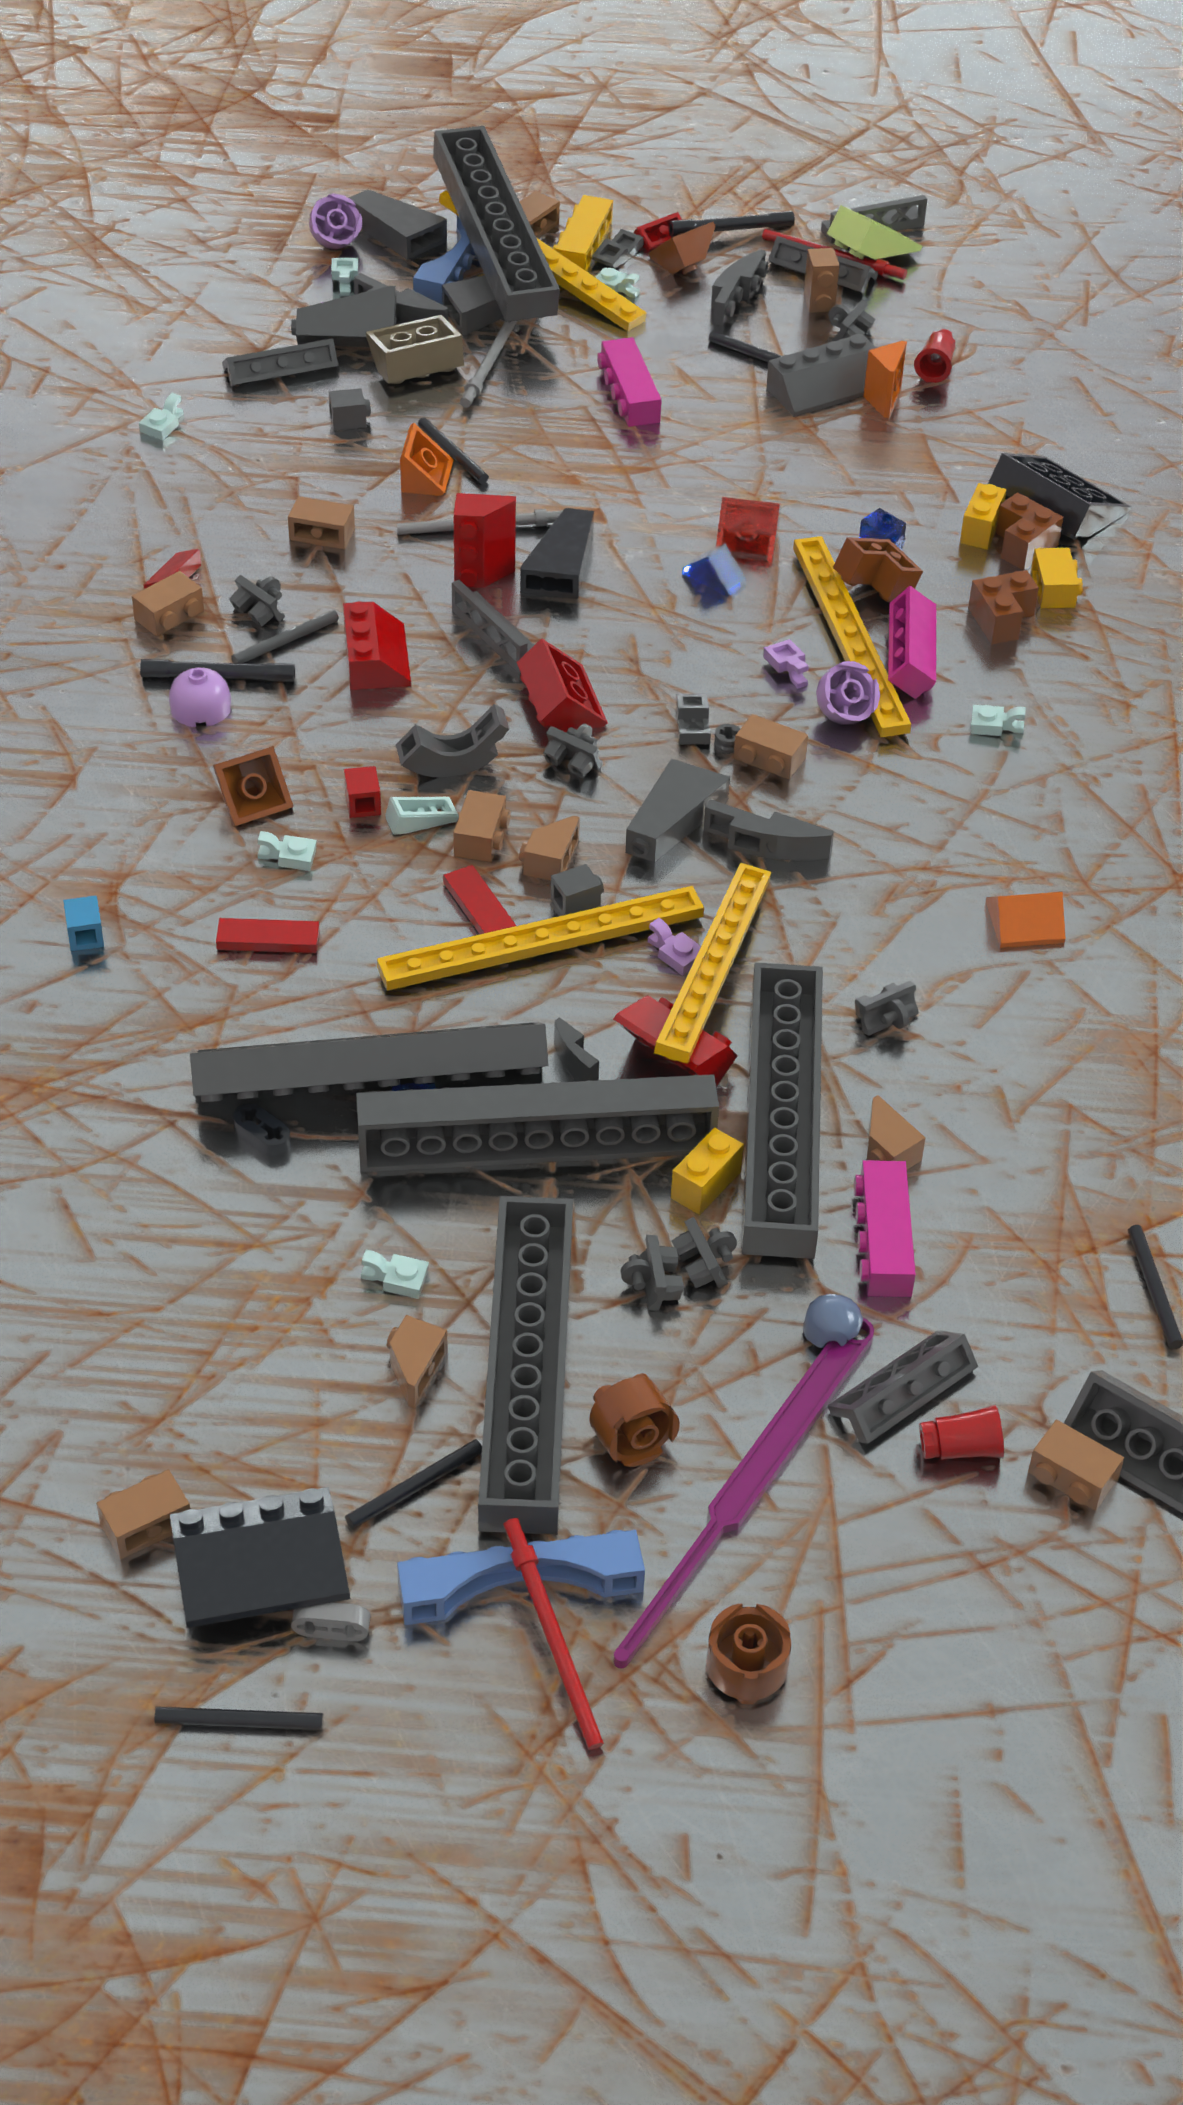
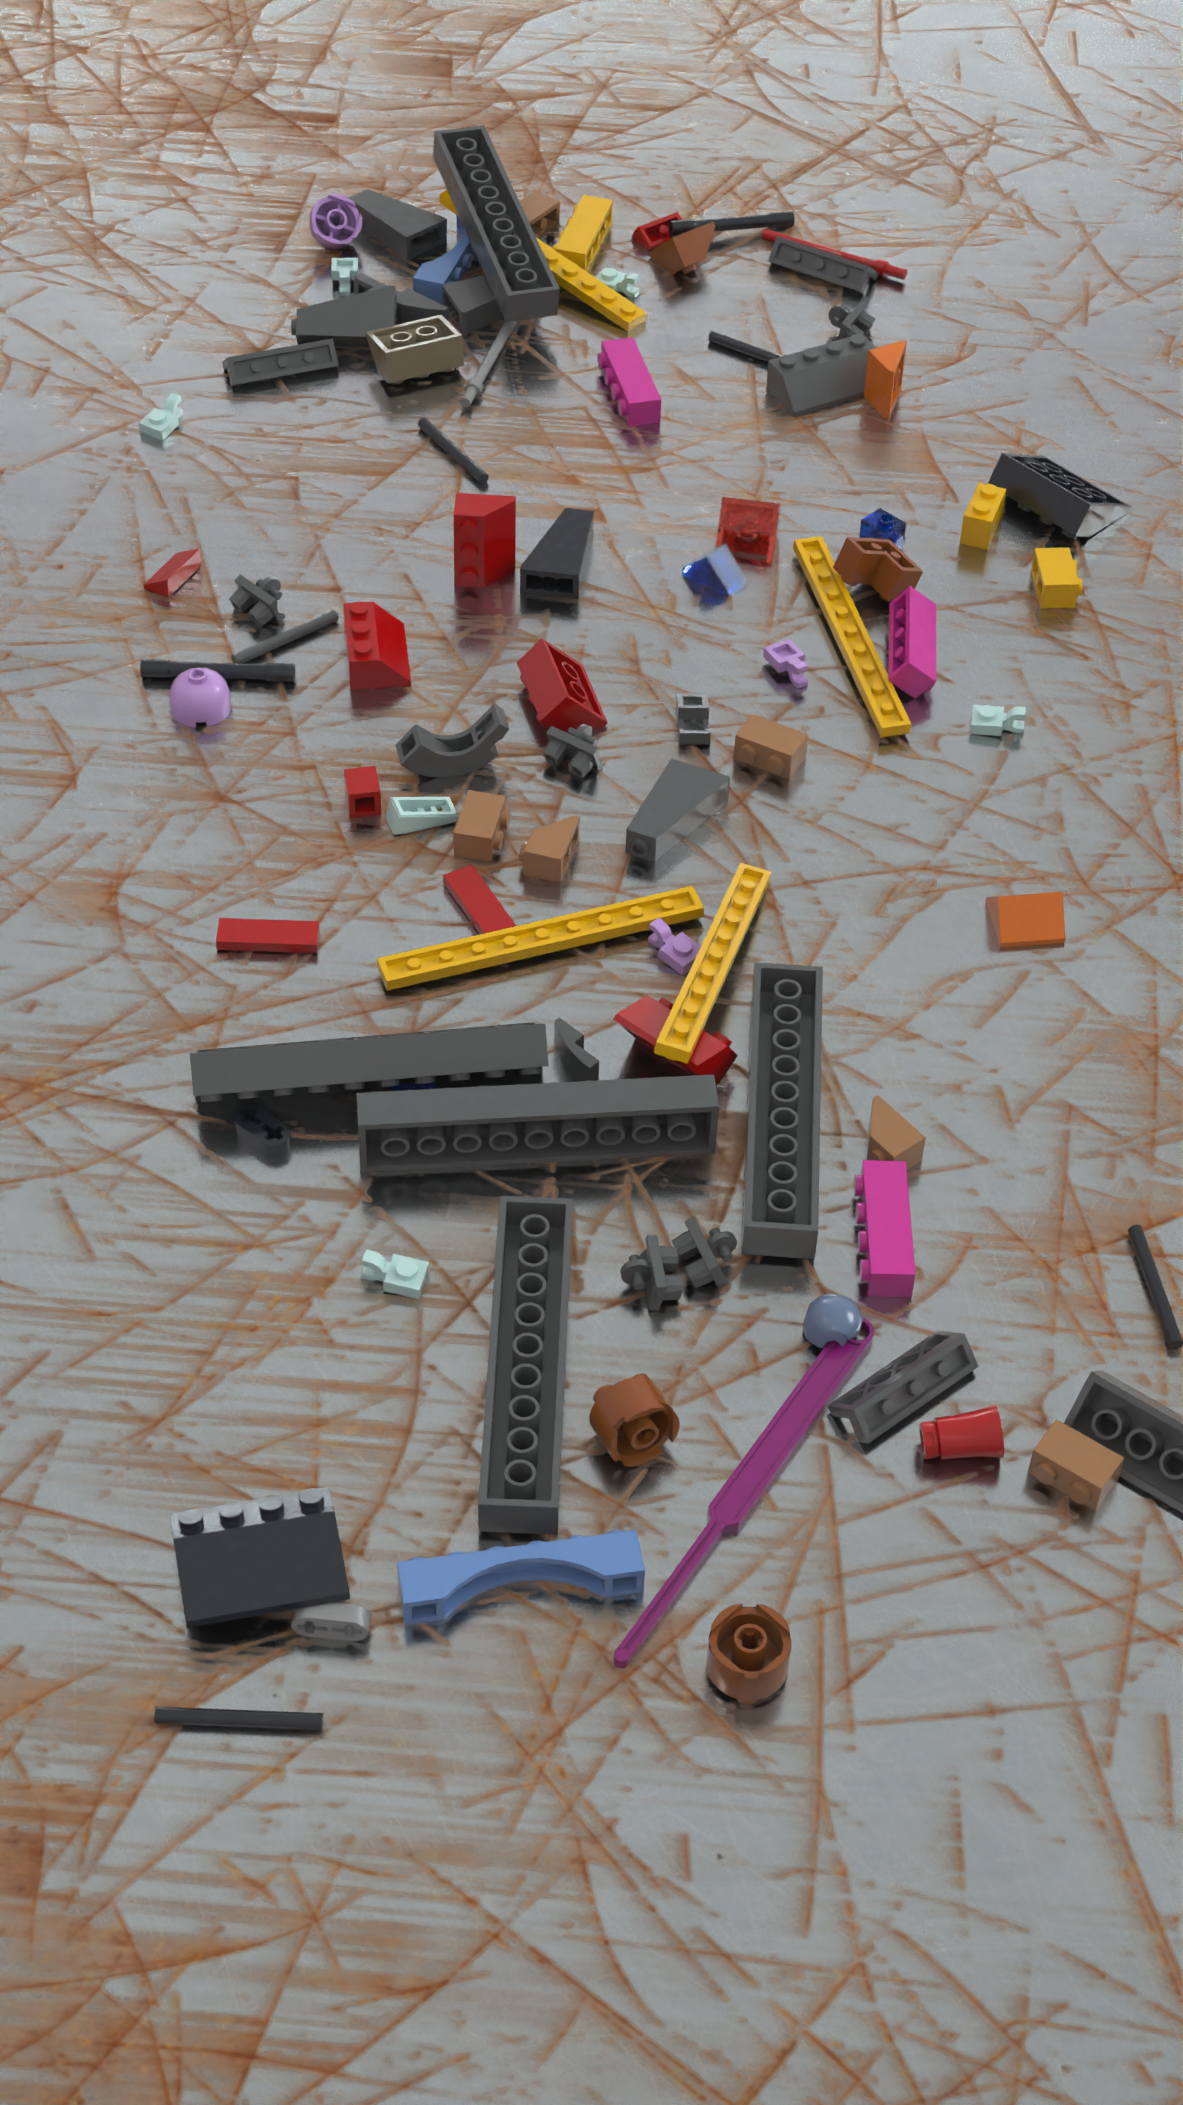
dark azure brick [63,895,104,951] -> none
medium nougat brick [96,1469,190,1560] -> none
medium nougat brick [132,571,204,637] -> none
dark orange slope [213,746,294,827] -> none
light aqua plate [258,831,317,871] -> none
medium nougat brick [288,496,355,550] -> none
dark grey brick [328,388,371,431] -> none
black bar [345,1439,482,1529] -> none
medium nougat slope [387,1315,448,1409] -> none
light grey bar [397,509,563,535] -> none
orange slope [400,423,454,496] -> none
dark grey fence [452,580,534,675] -> none
red bar [503,1518,604,1750] -> none
dark grey brick [551,864,604,916] -> none
dark grey slope [592,229,644,268] -> none
yellow brick [671,1127,744,1215] -> none
dark grey slope [703,799,834,861] -> none
dark grey slope [711,250,769,326] -> none
dark grey bush [714,724,740,754] -> none
medium nougat brick [804,248,840,313] -> none
lavender cylinder [816,661,880,725] -> none
dark grey fence [821,195,927,244] -> none
yellowish green slope [827,205,923,259] -> none
dark grey hips [855,981,919,1036] -> none
red plant [914,328,956,383] -> none
dark orange brick [968,570,1039,645] -> none
dark orange brick [995,493,1063,571] -> none

